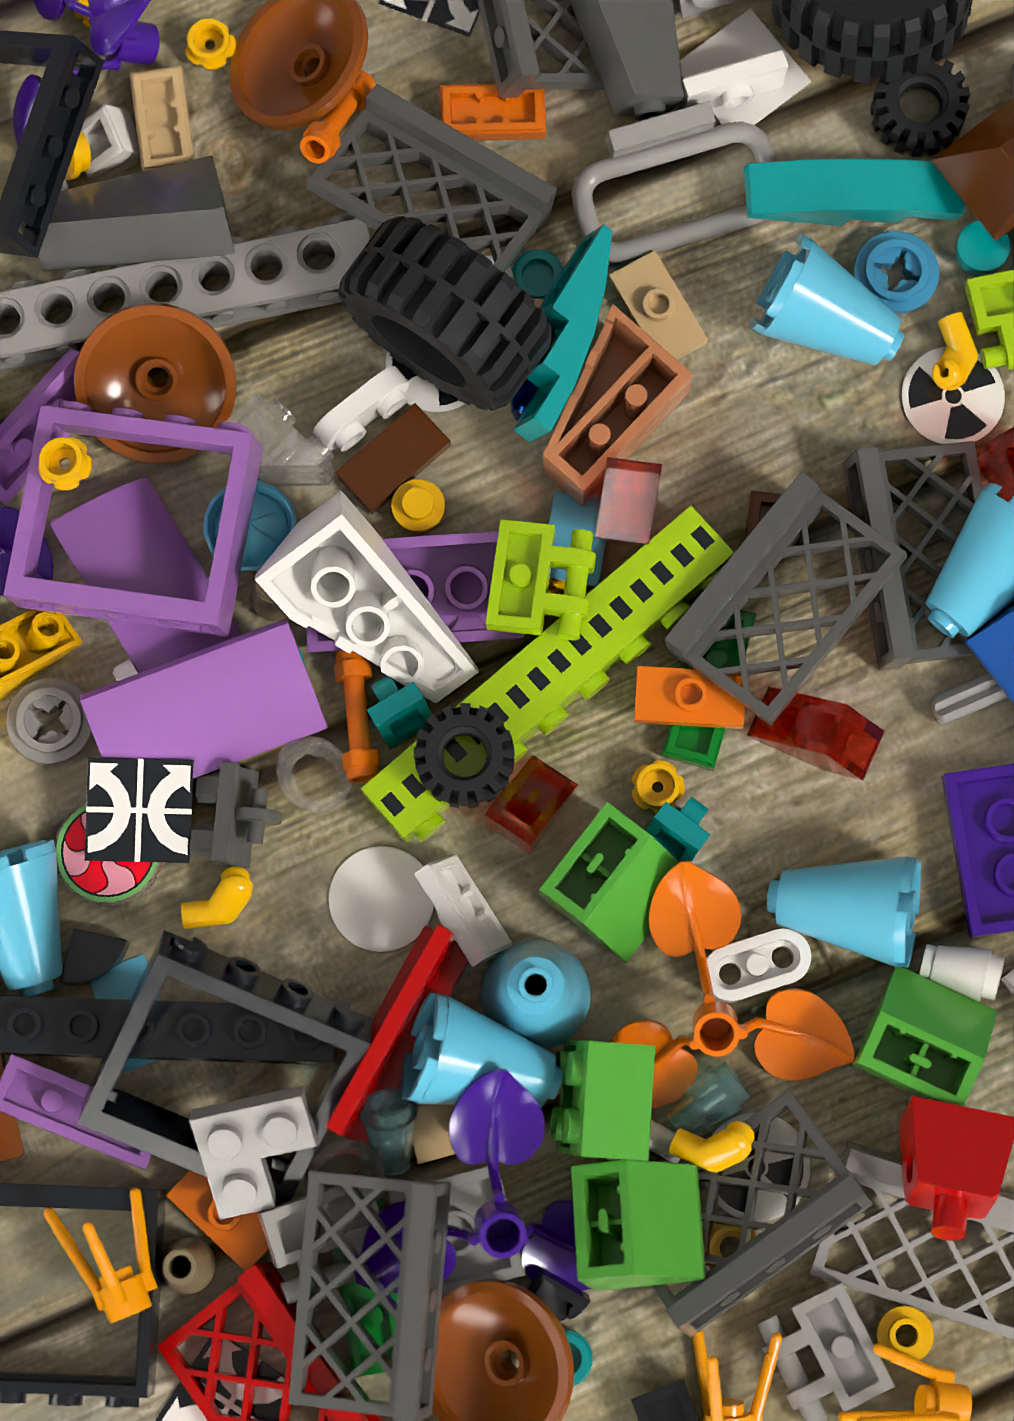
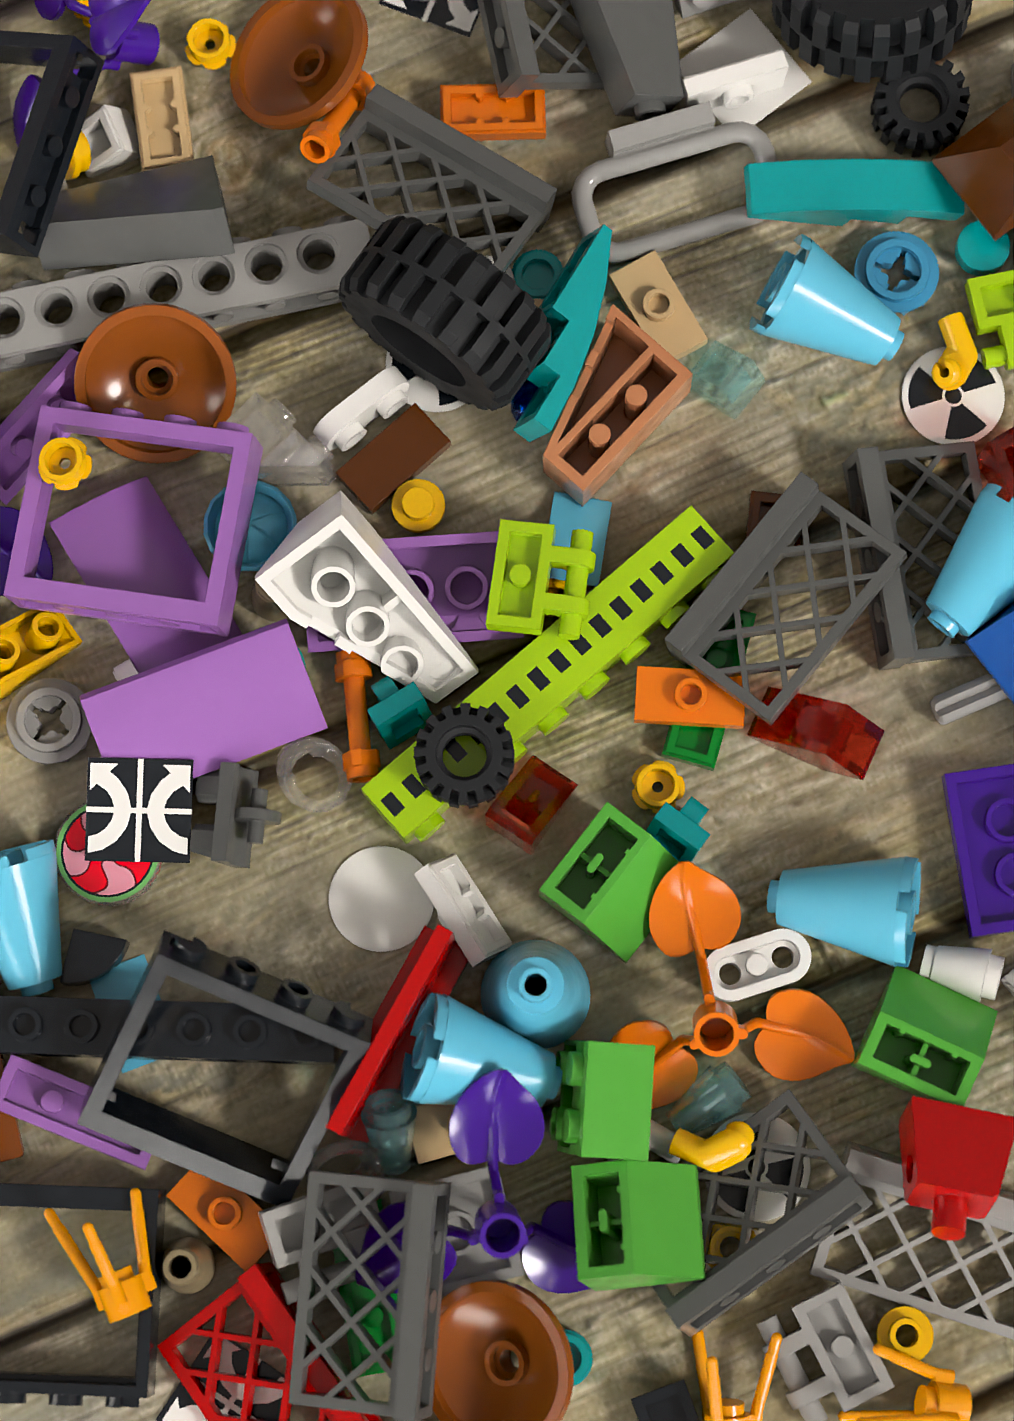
yellow arm [181,866,253,930] -> none
plate [190,1086,317,1219] -> none
black tile [528,1267,591,1321] -> none
clear red slope [595,457,662,544] -> none
none -> clear light blue slope [691,341,765,419]

